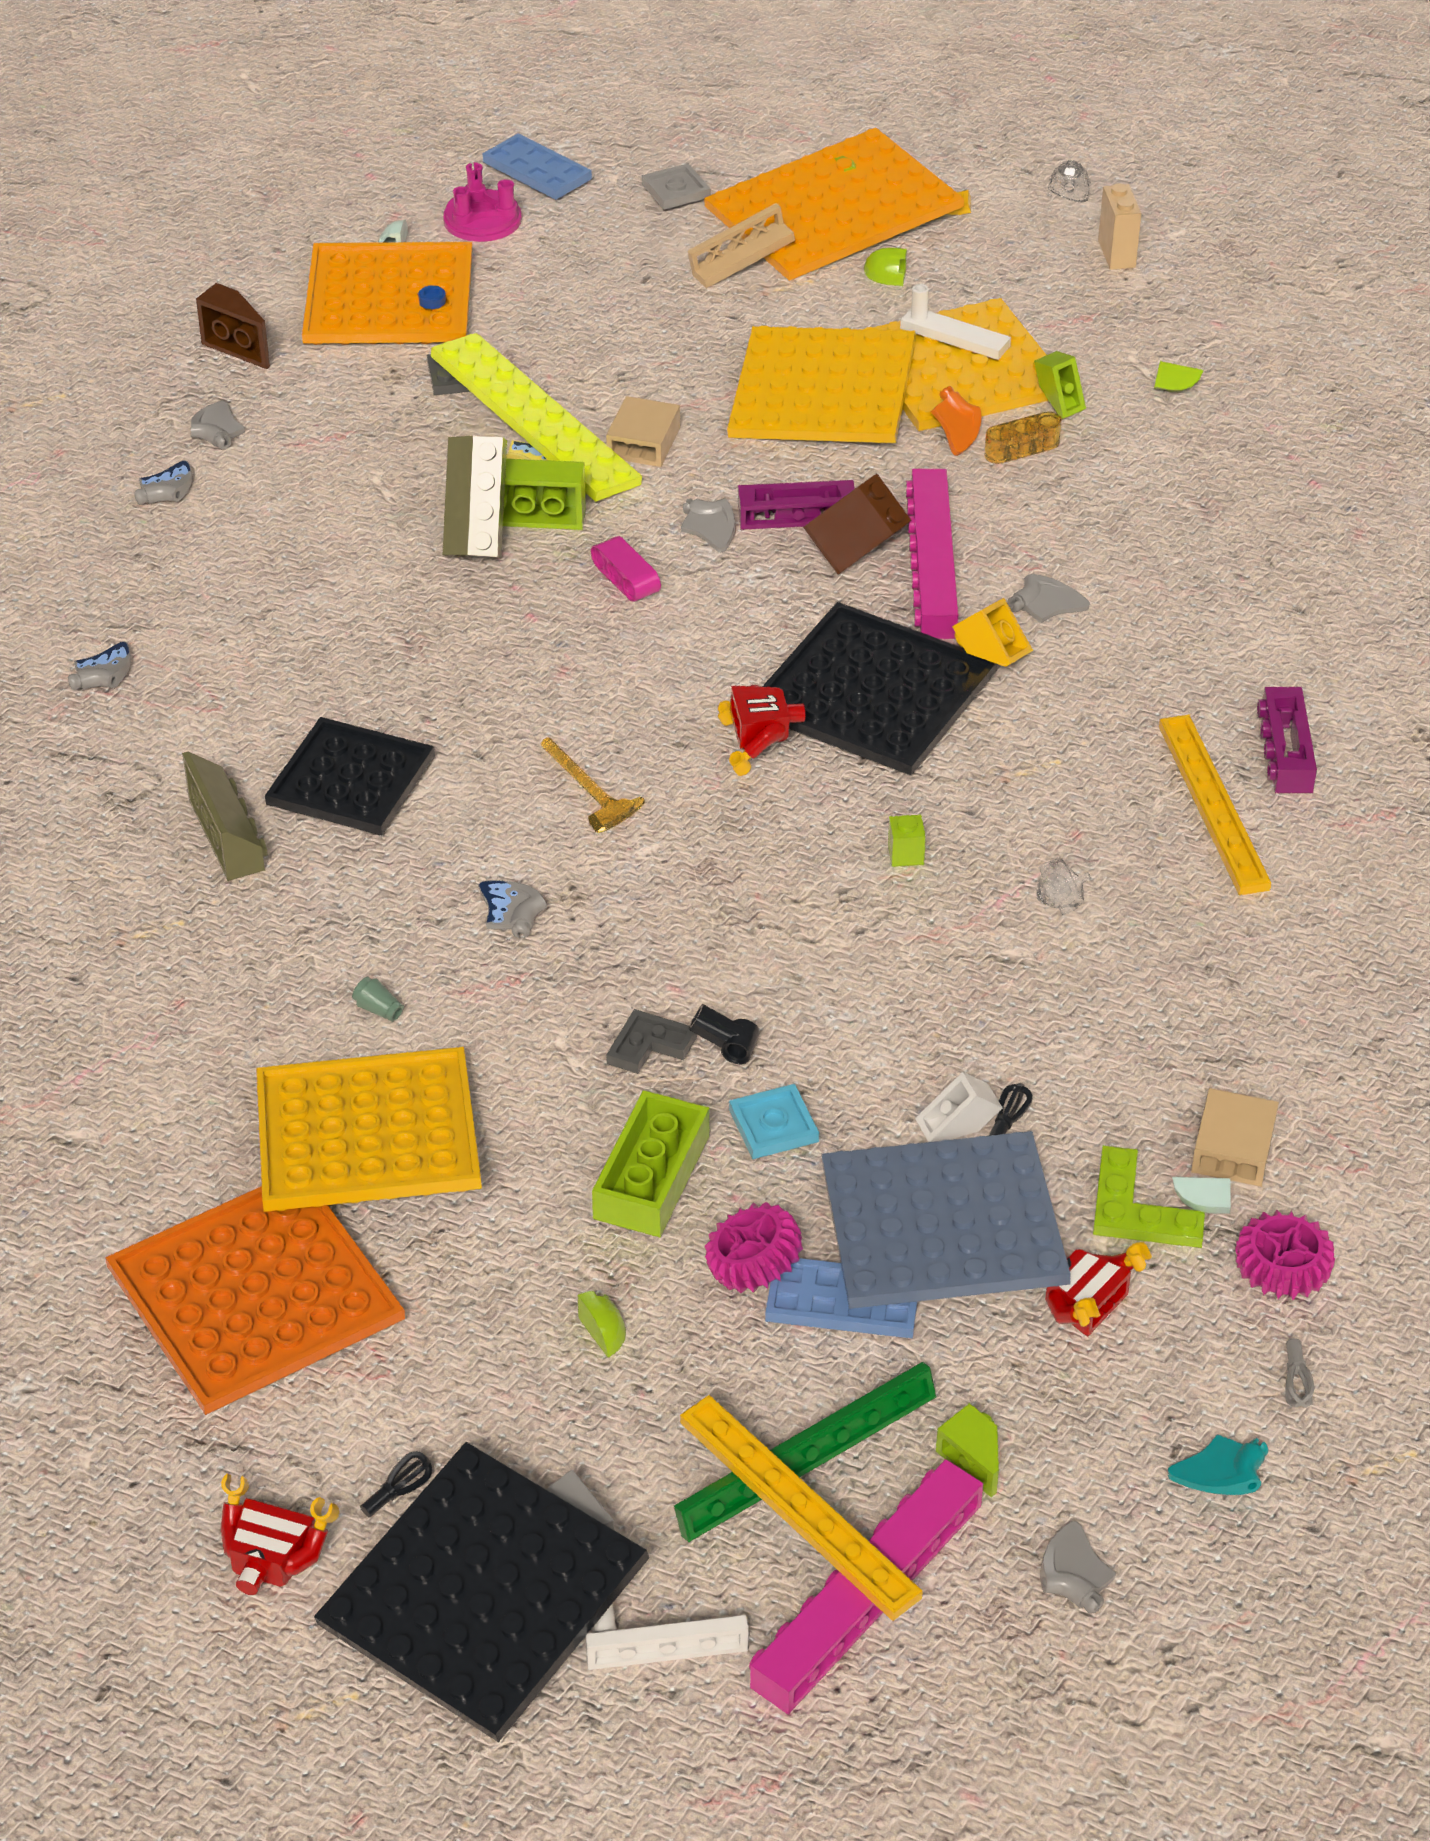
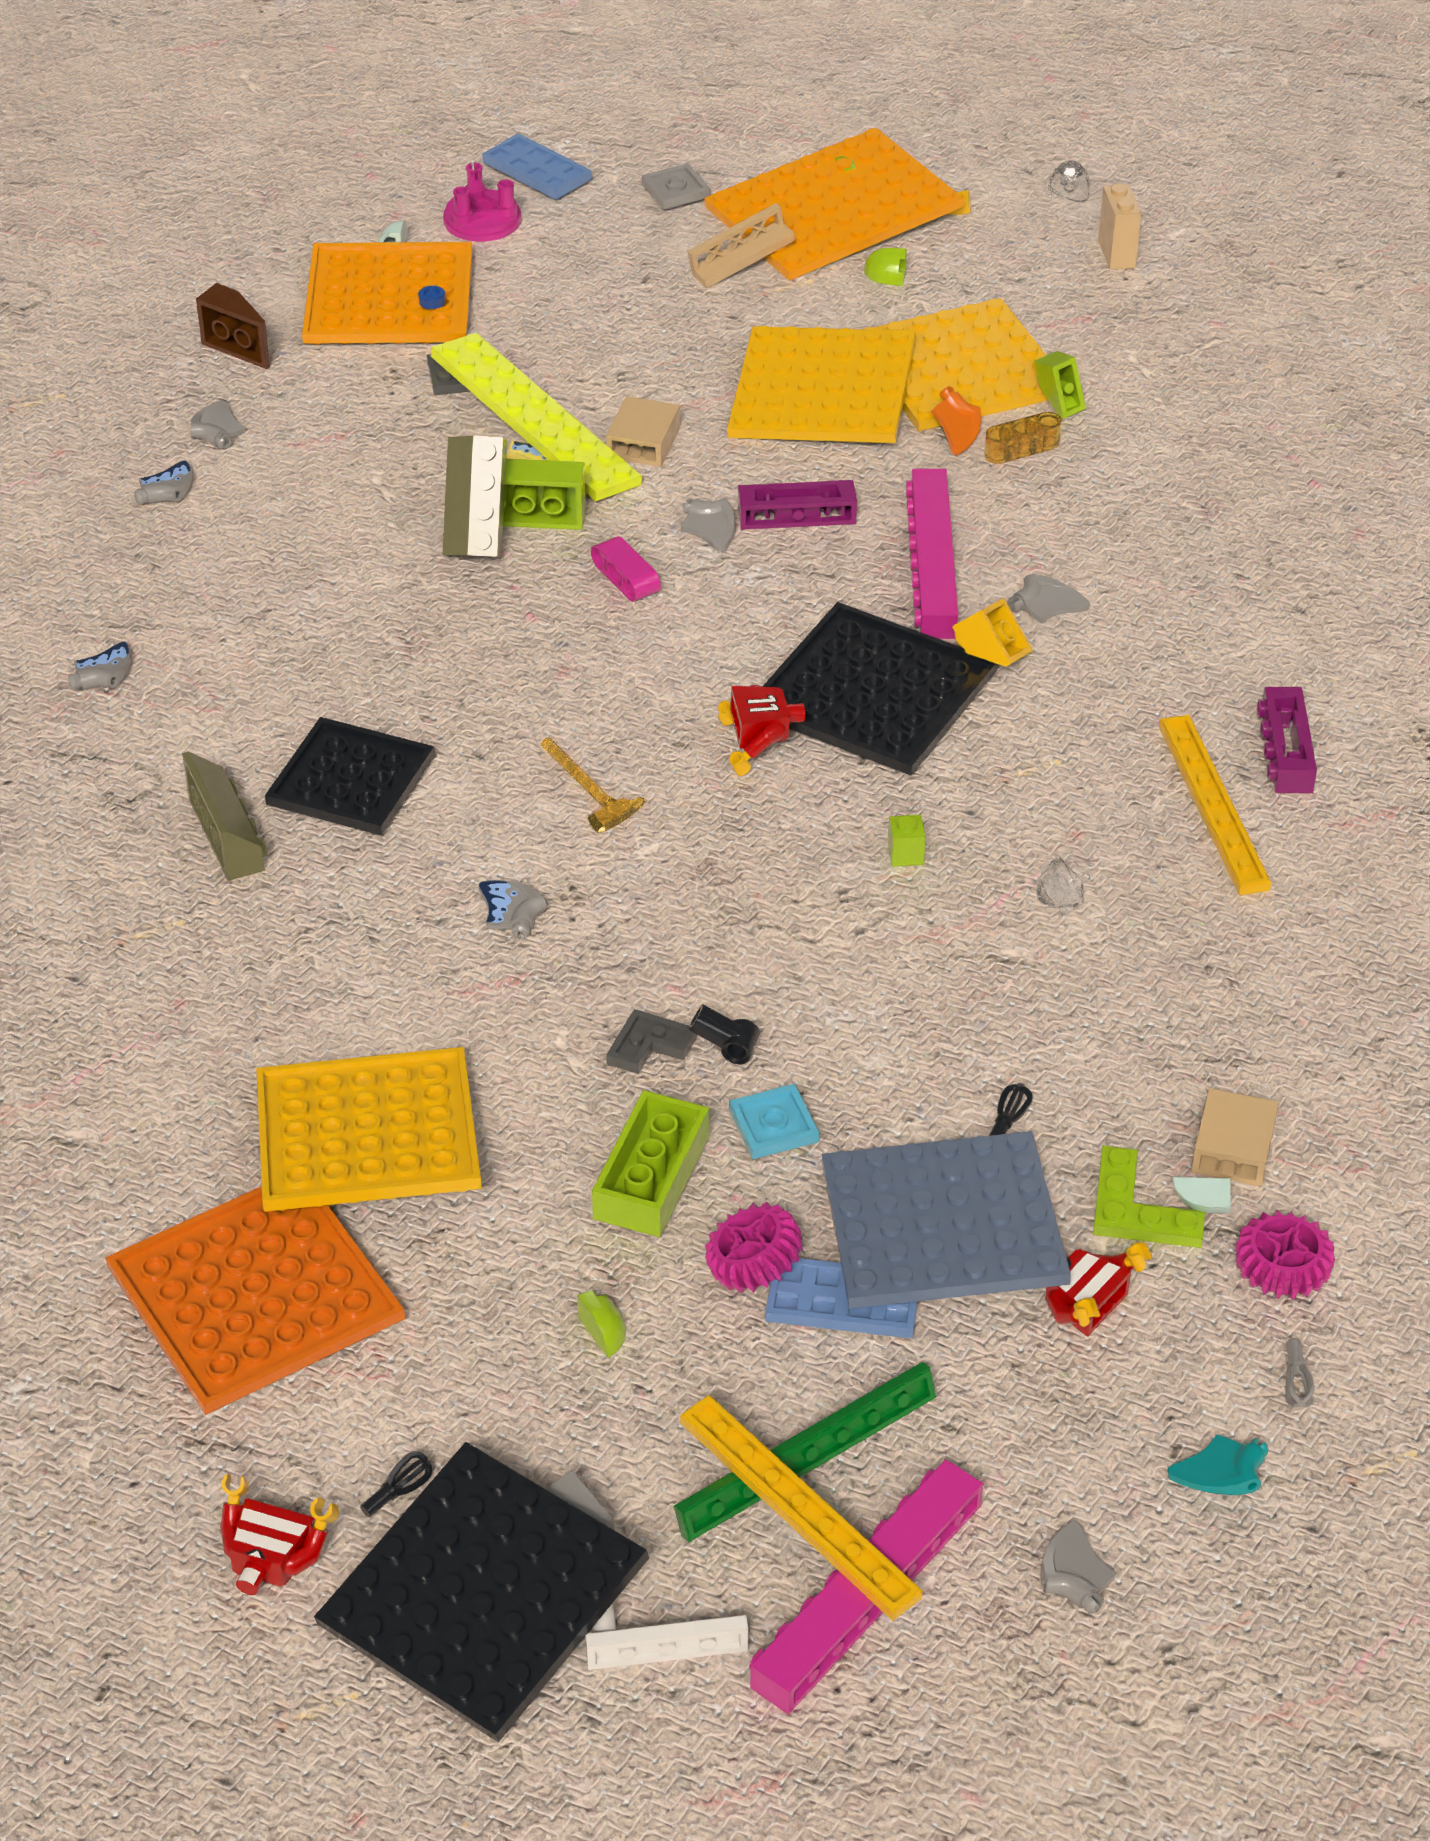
sand green cone [352,977,404,1022] -> none
reddish brown slope [803,473,912,575] -> none
white piece [900,284,1011,360] -> none
white slope [915,1072,1003,1142] -> none
lime slope [936,1403,999,1497] -> none
lime brick [1154,361,1204,392] -> none

